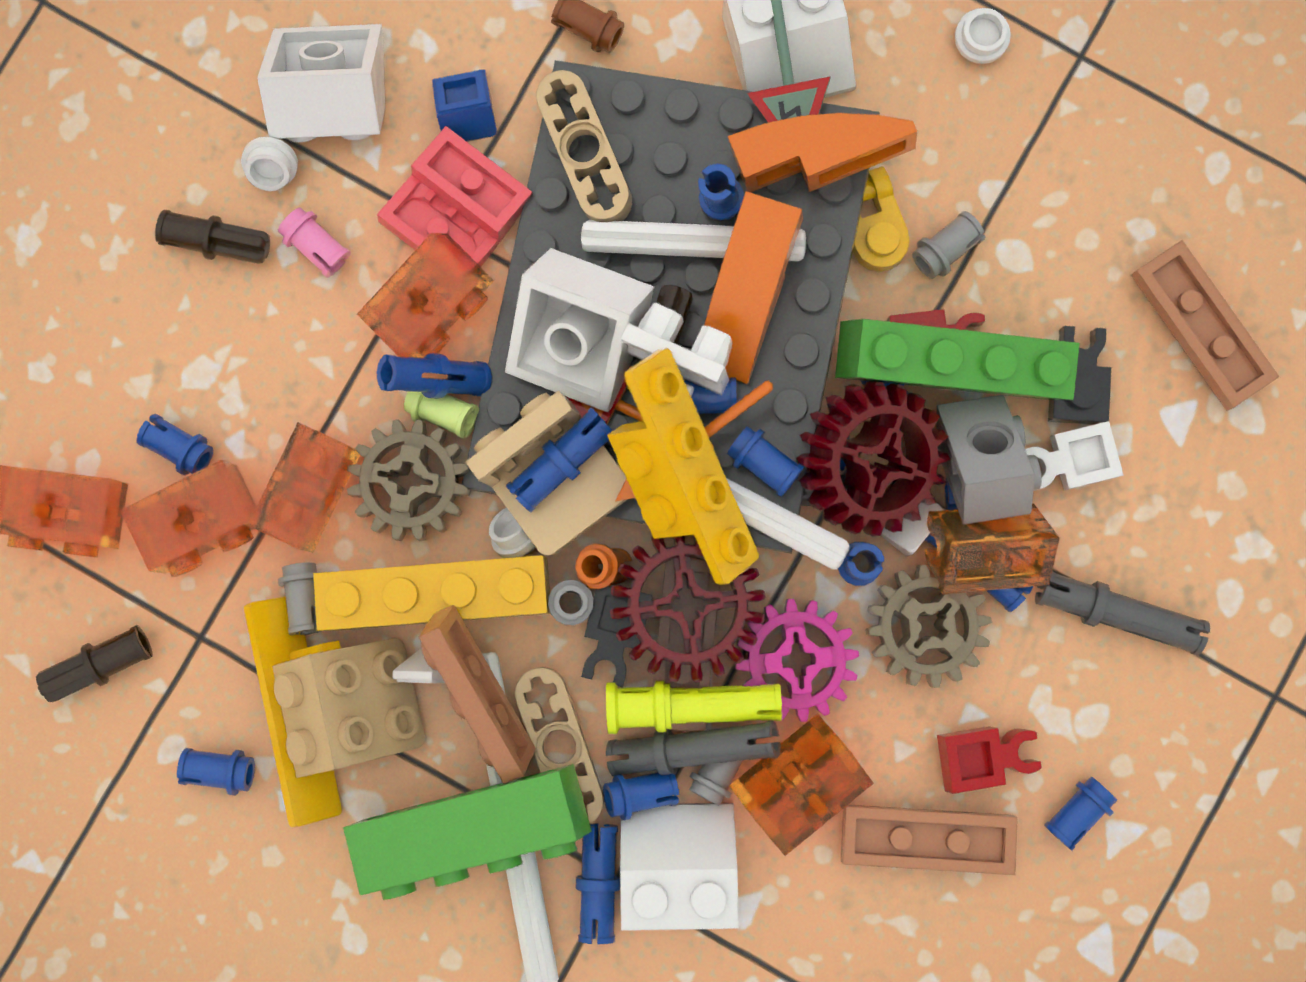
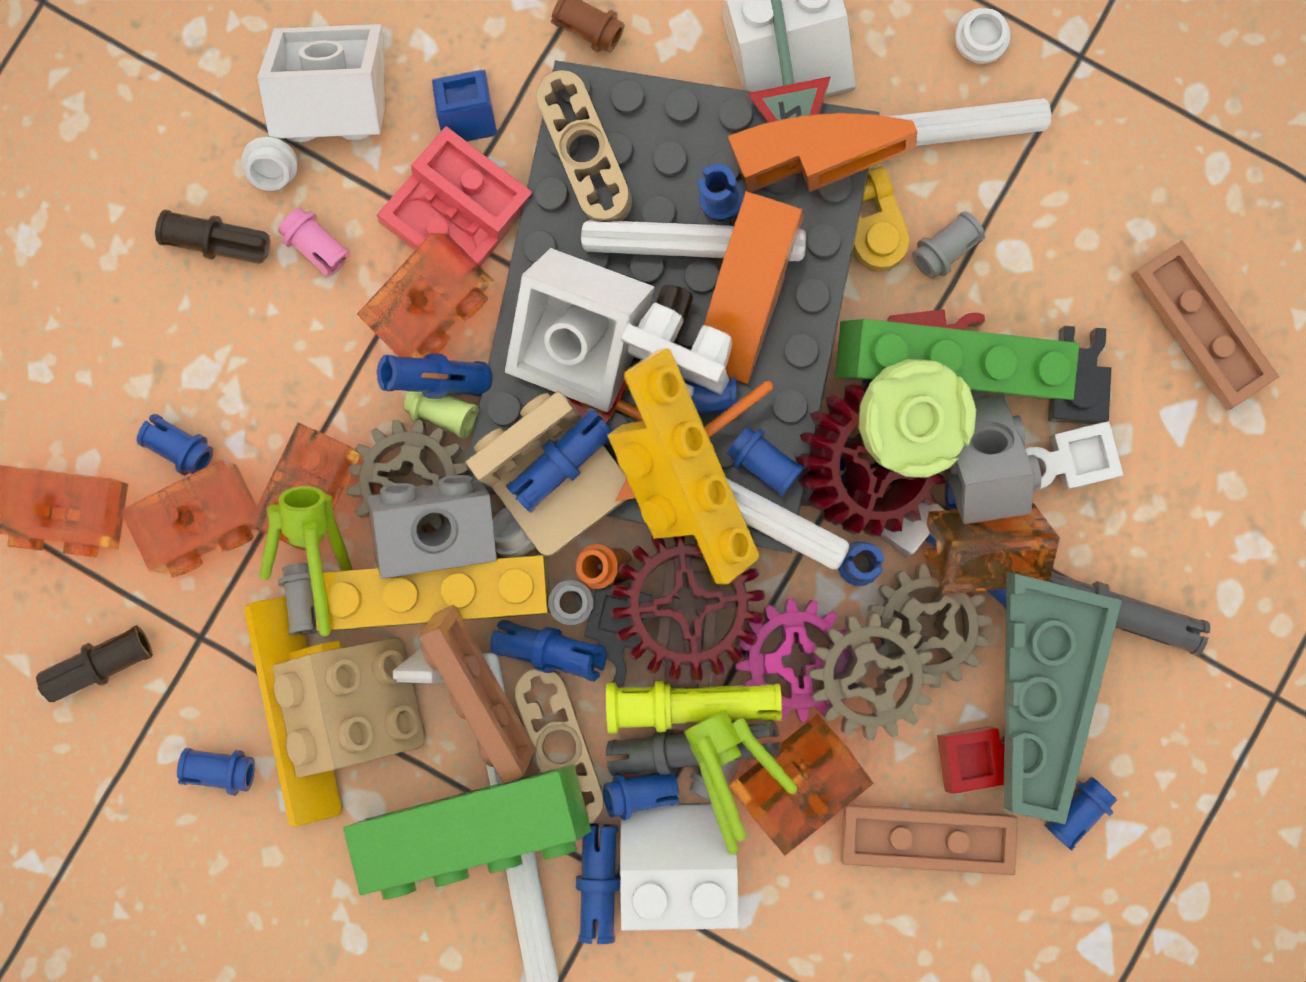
none -> lime plant [260,486,352,637]
none -> light grey brick [367,475,497,579]
none -> blue pin [491,620,606,681]
none -> lime plant [684,710,797,854]
none -> dark tan gear [807,612,937,740]
none -> yellowish green tile [859,359,976,477]
none -> white axle [888,98,1051,146]
none -> sand green wing [1004,572,1122,825]

